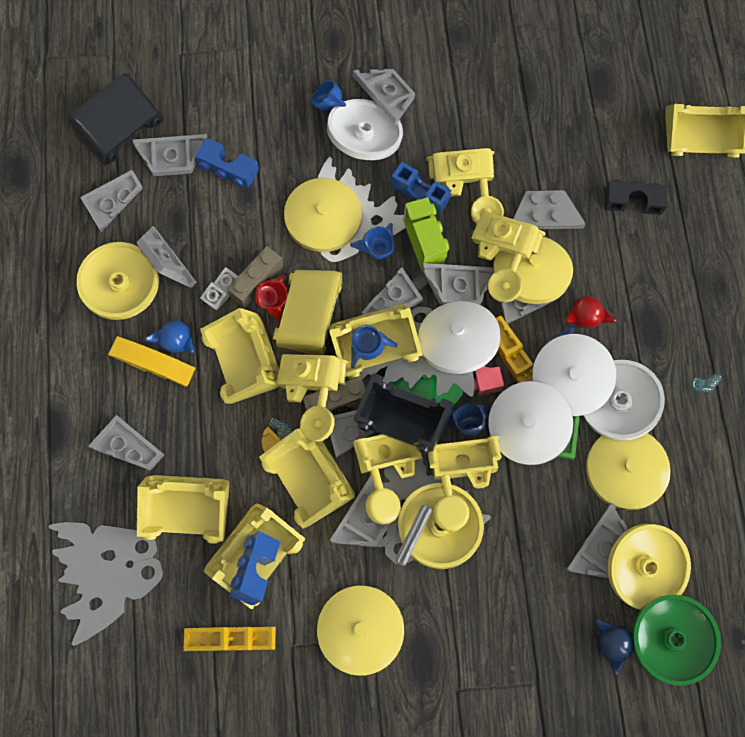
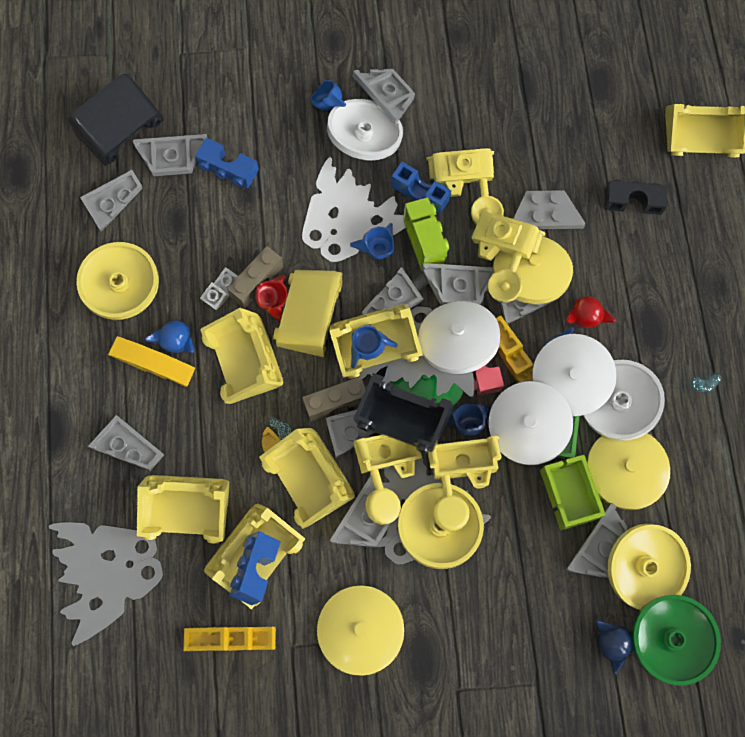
light grey wing [136,226,197,288] -> none
light yellow piece [276,354,348,442] -> none
light yellow dish [284,178,362,252] -> none
light grey axle [395,505,432,566] -> none
none -> lime piece [540,455,606,531]

